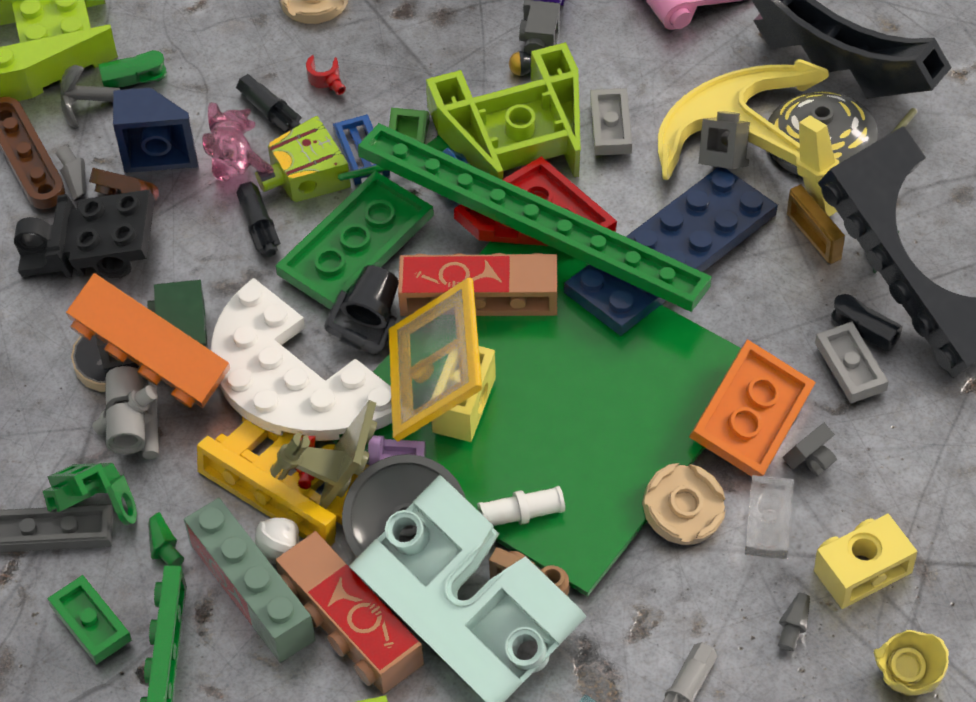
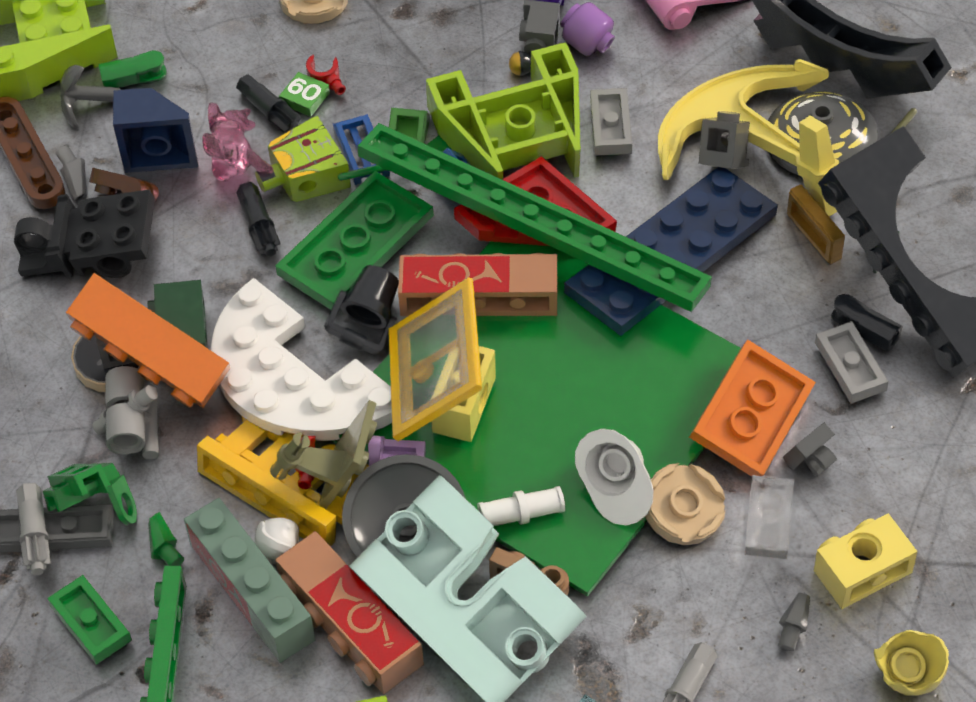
none -> light grey piece [16,483,51,575]
none -> bright green tile [279,72,330,117]
none -> medium lavender head [560,2,615,56]
none -> white piece [575,429,654,526]

